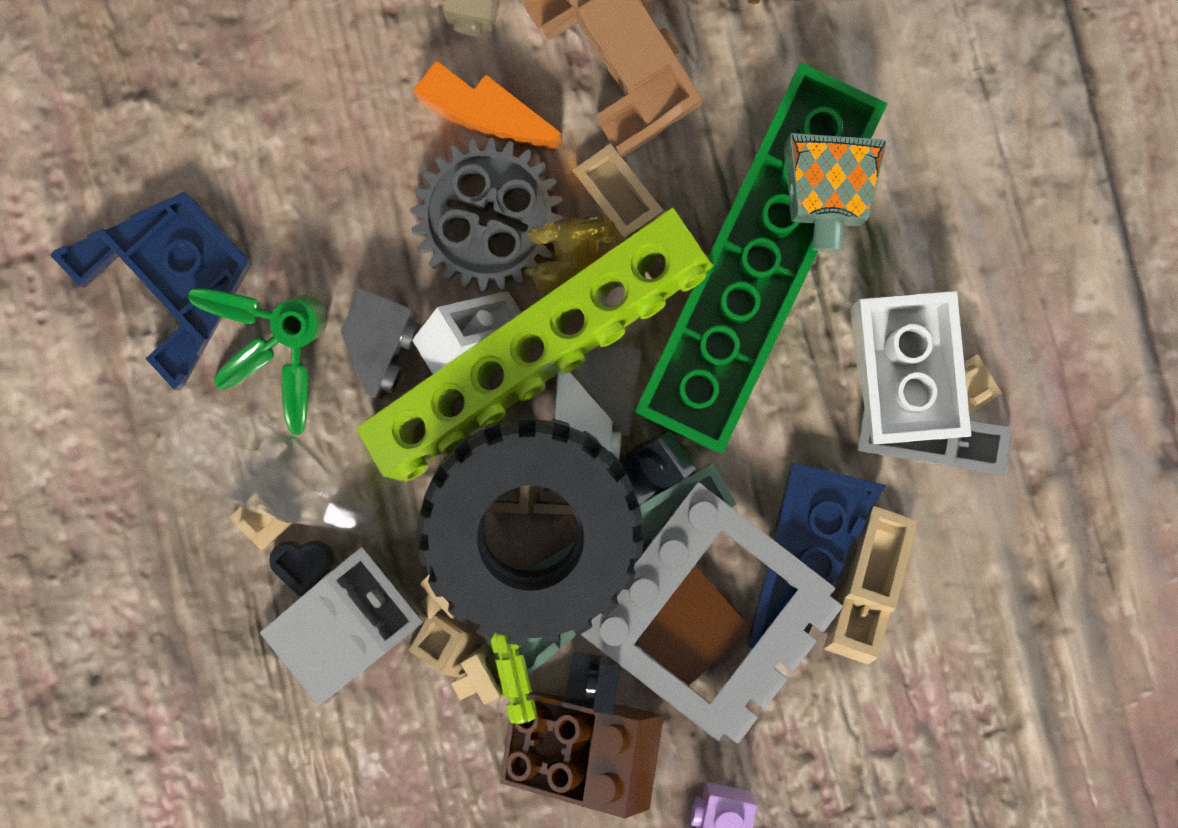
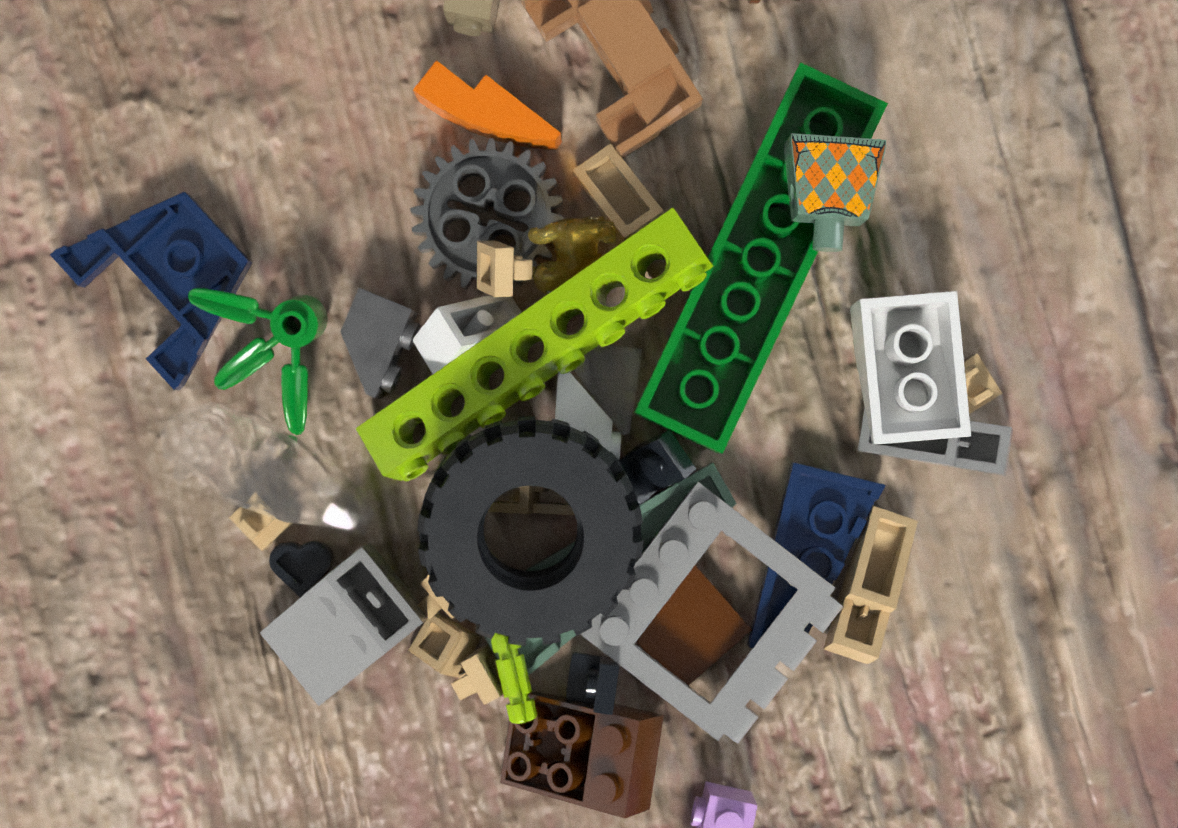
none -> tan tile [477,241,532,297]

